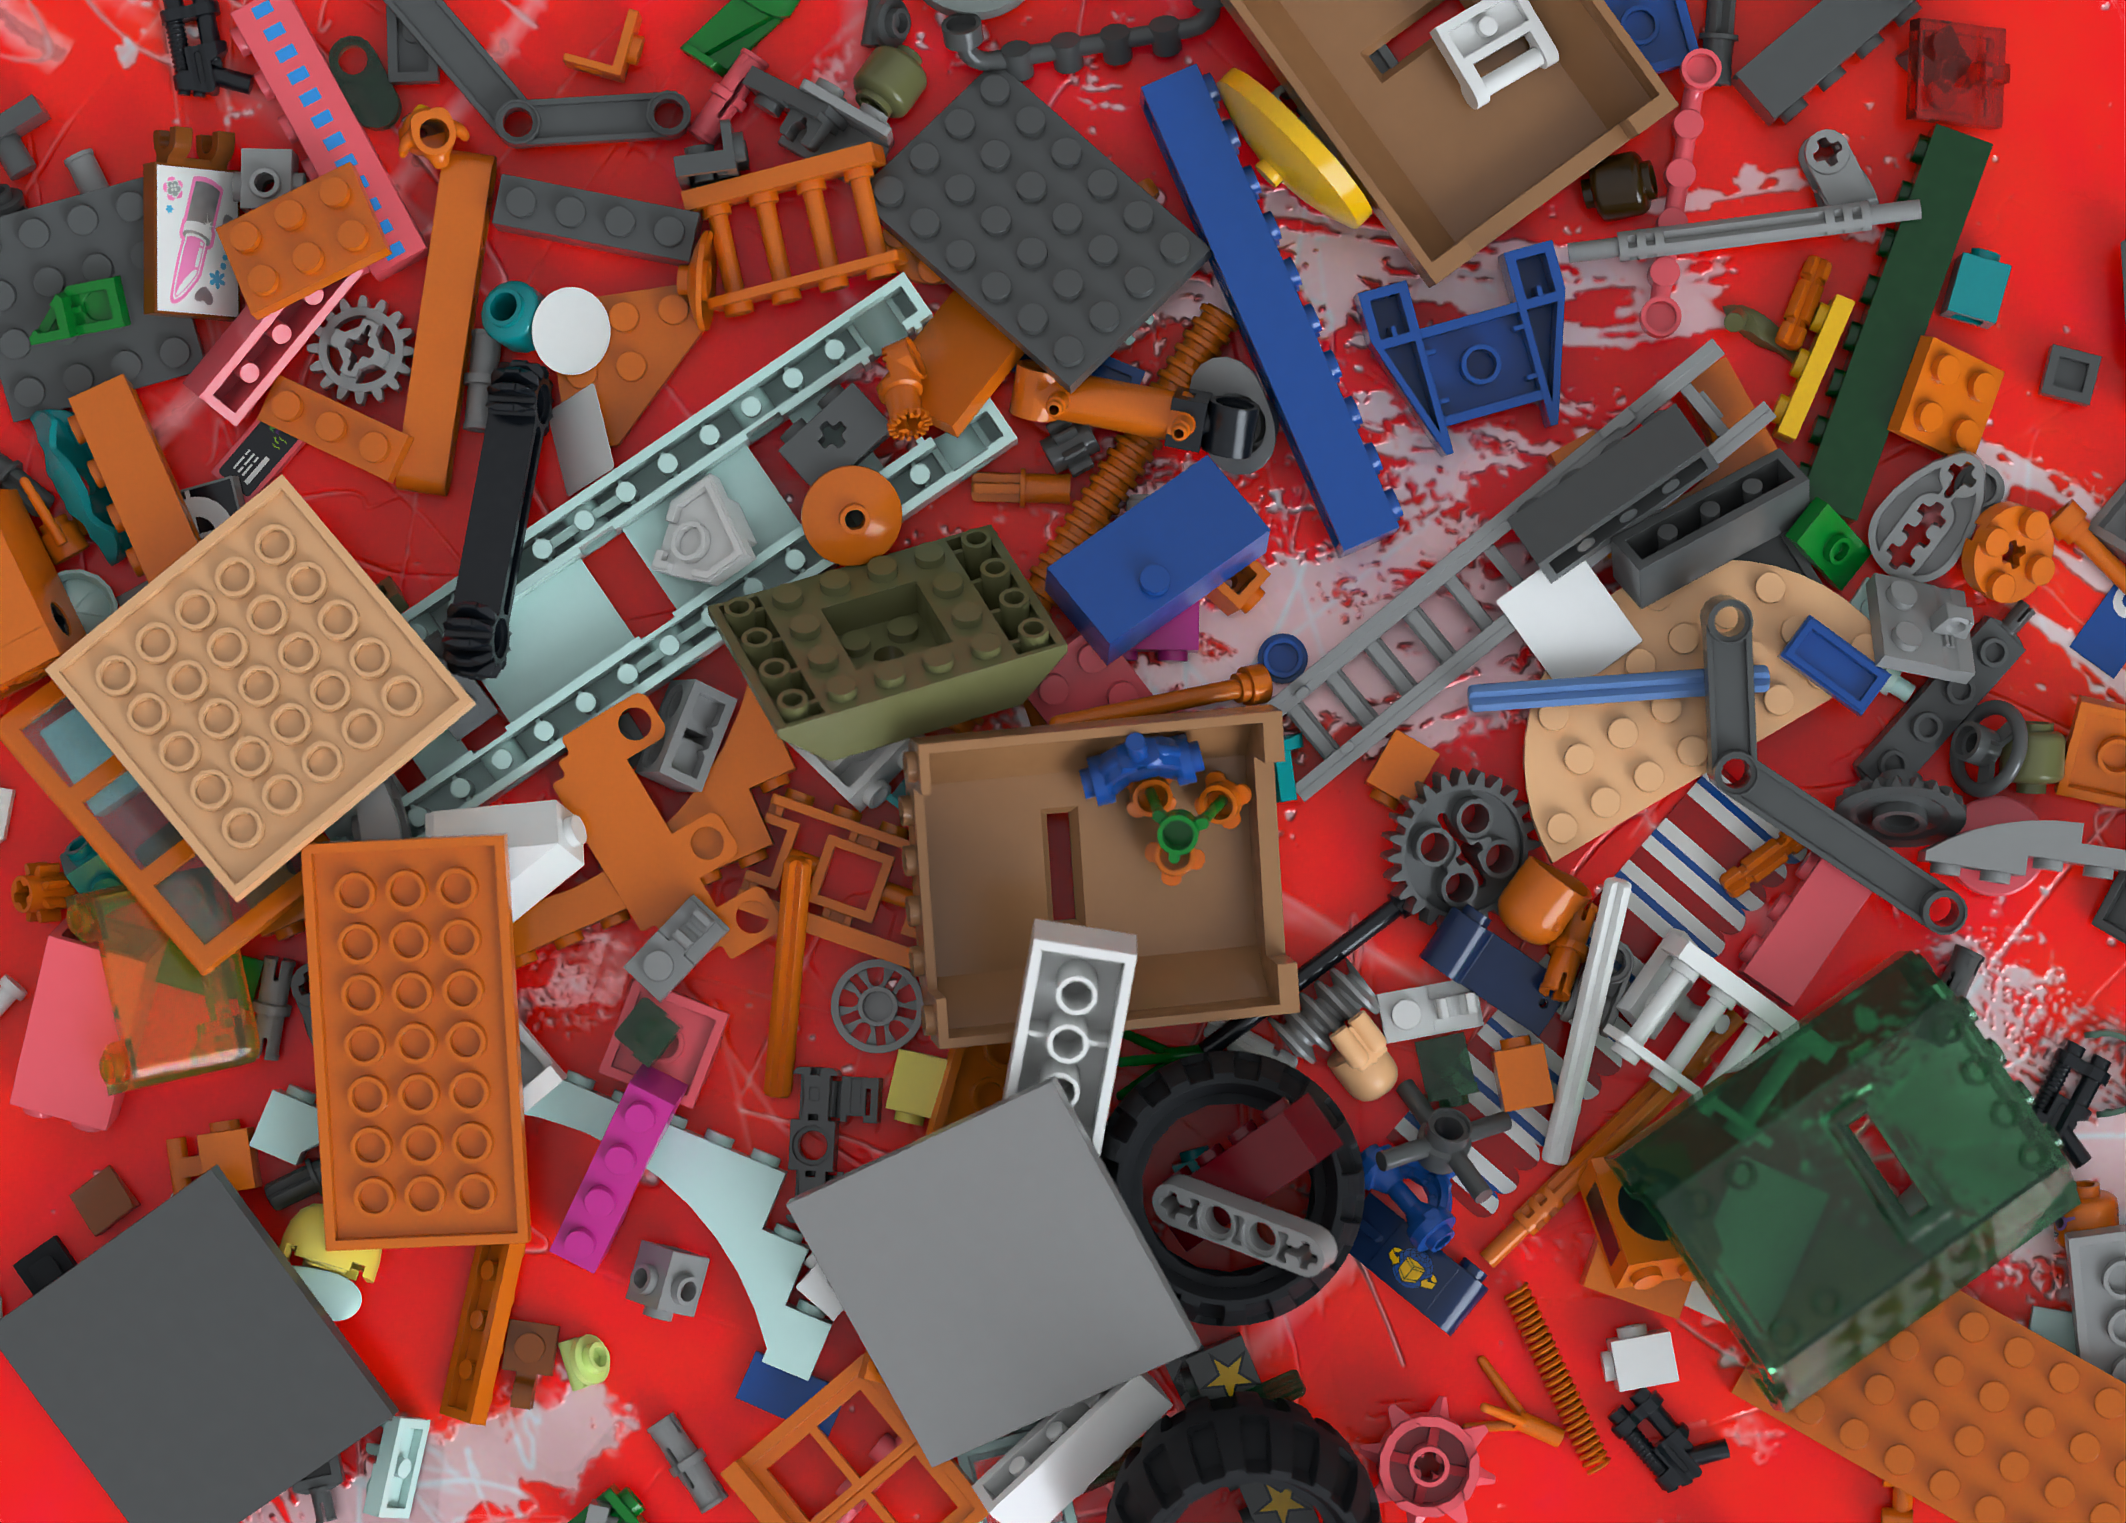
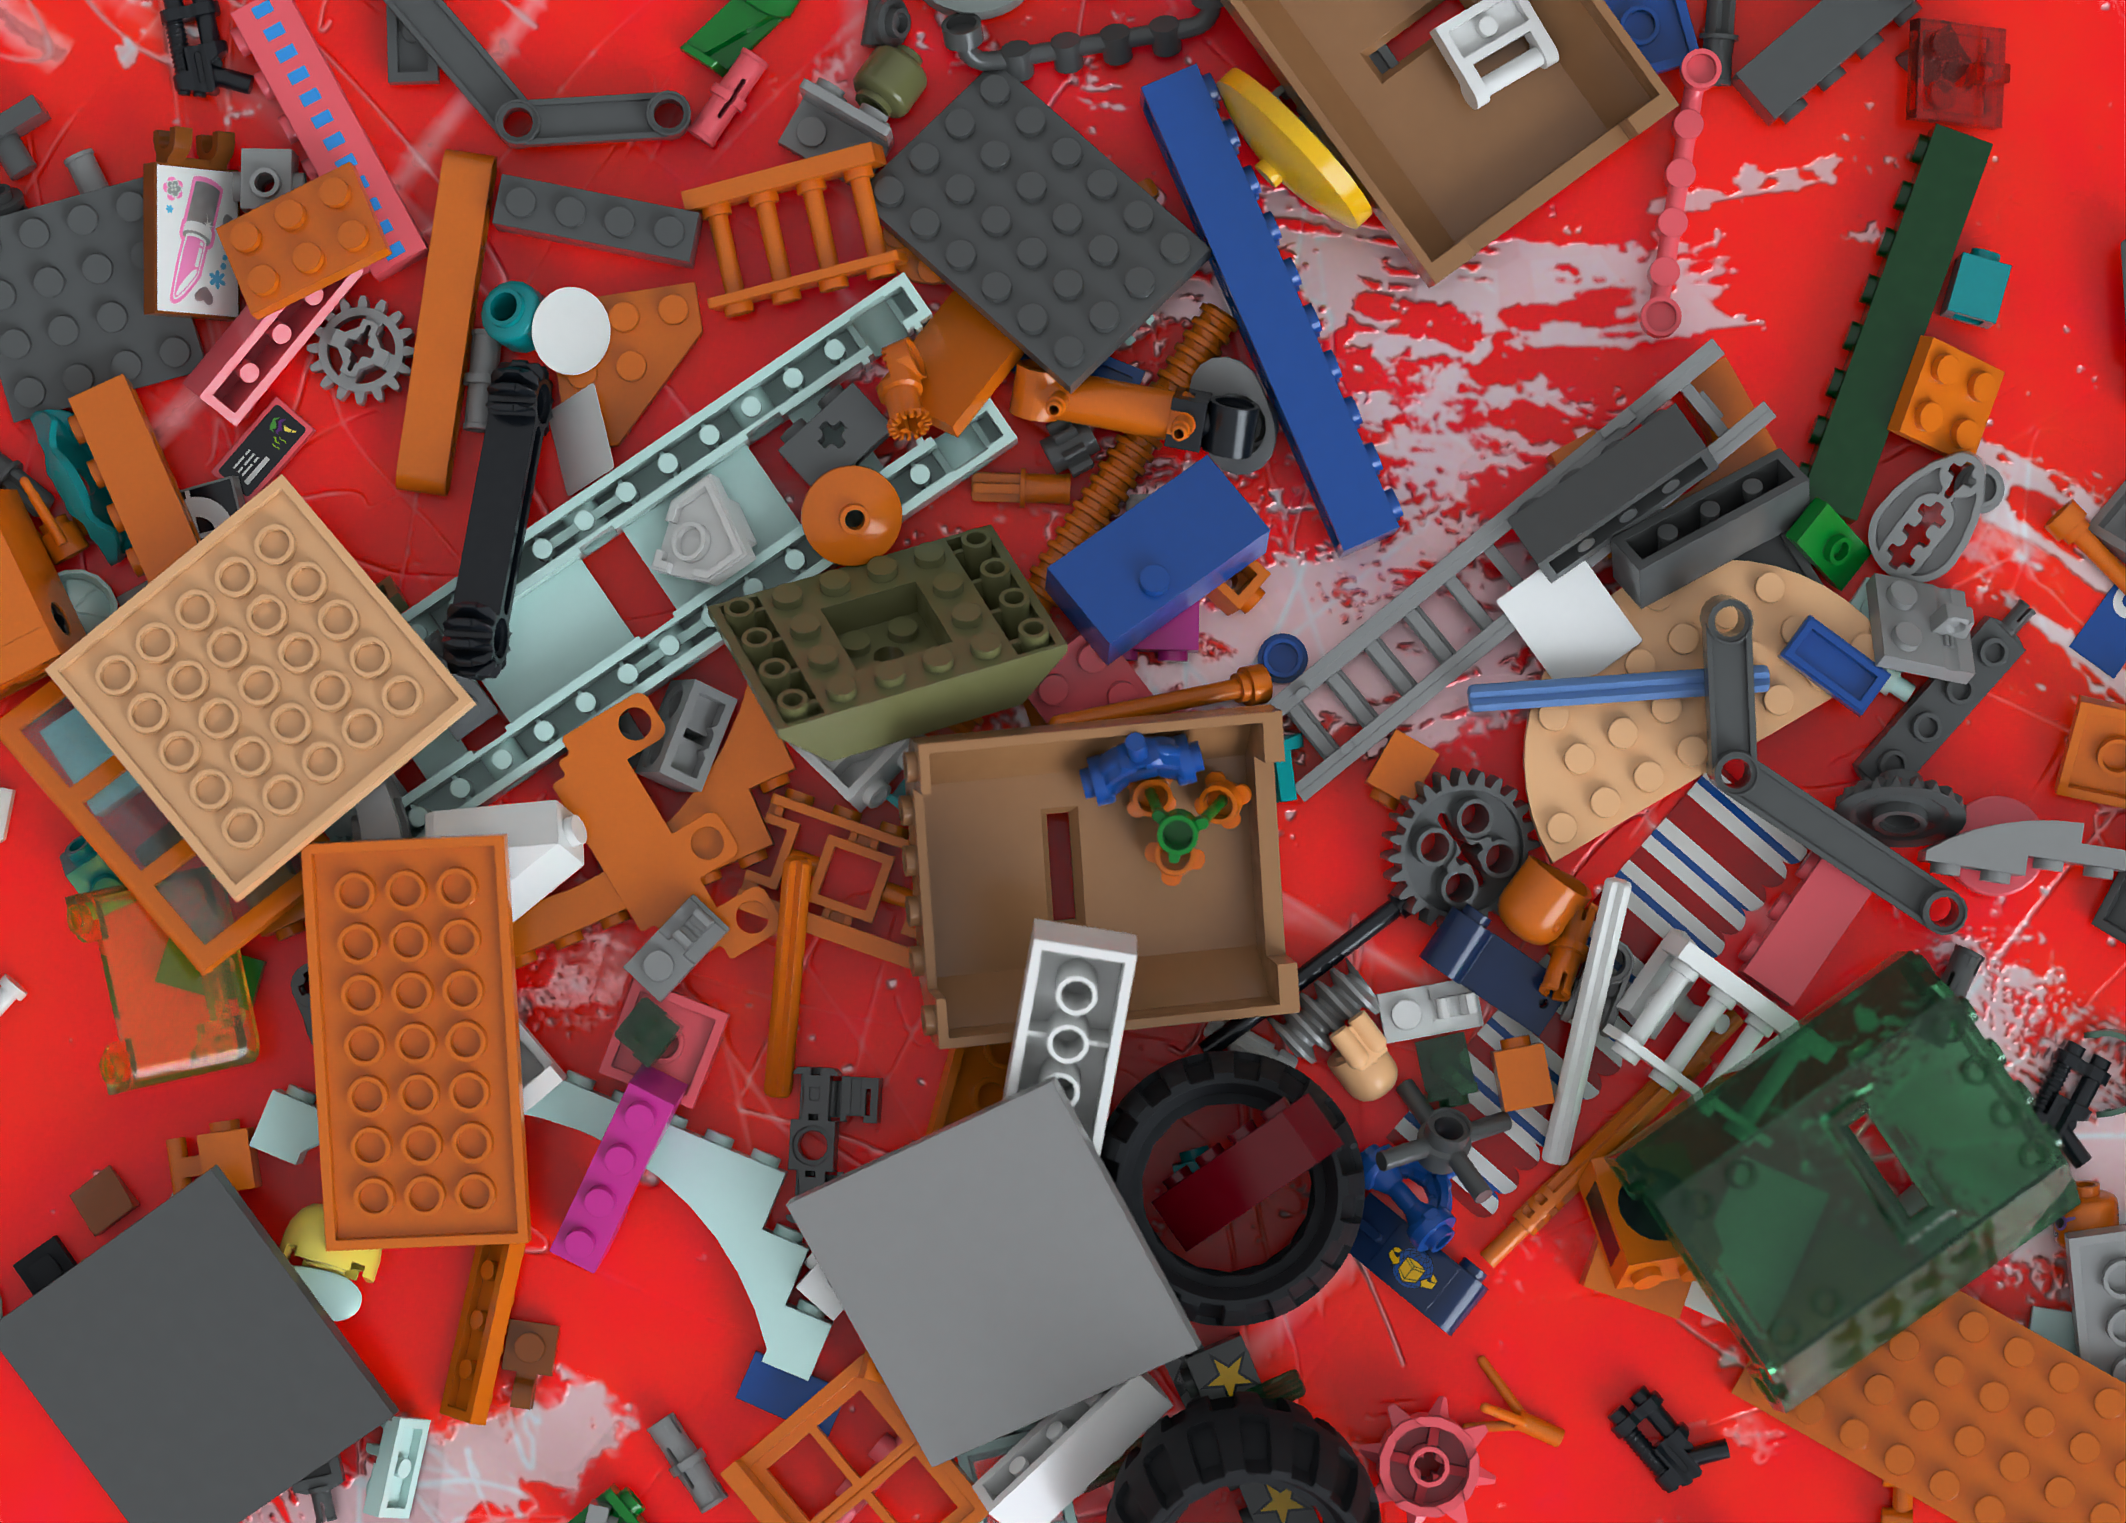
coral slope [9,909,168,1132] -> none
orange gear [11,862,75,923] -> none
green slope [29,275,131,345] -> none
light grey pin [247,955,296,1061] -> none
orange plate [256,375,414,483] -> none
dark grey axle [264,1158,322,1211] -> none
clear green piece [328,36,402,132] -> none
orange animal [398,104,470,169] -> none
yellowish green plate [557,1334,610,1391] -> none
orange bracket [563,8,645,83] -> none
light grey brick [625,1240,710,1322] -> none
dark grey bracket [673,119,750,191] -> none
orange dish [677,230,717,331] -> none
dark grey plate [742,66,849,153] -> none
light grey wheel [831,959,924,1053] -> none
light yellow brick [885,1048,948,1126] -> none
green plant [1116,1030,1203,1100] -> none
light grey beam [1152,1174,1337,1277] -> none
blue wedge [1353,240,1565,457] -> none
orange piece [1503,1282,1611,1475] -> none
light grey axle [1567,199,1922,263] -> none
dark brown head [1581,151,1658,222] -> none
white brick [1600,1323,1680,1392] -> none
orange axle [1719,831,1806,898] -> none
olive bar [1722,305,1798,364] -> none
yellow plate [1771,294,1856,444] -> none
orange axle [1775,255,1832,352] -> none
light grey piece [1798,129,1879,207] -> none
dark grey piece [1949,700,2028,798] -> none
orange plate [1961,501,2055,603] -> none
olive head [1999,721,2066,794] -> none
dark grey plate [2037,344,2102,407] -> none

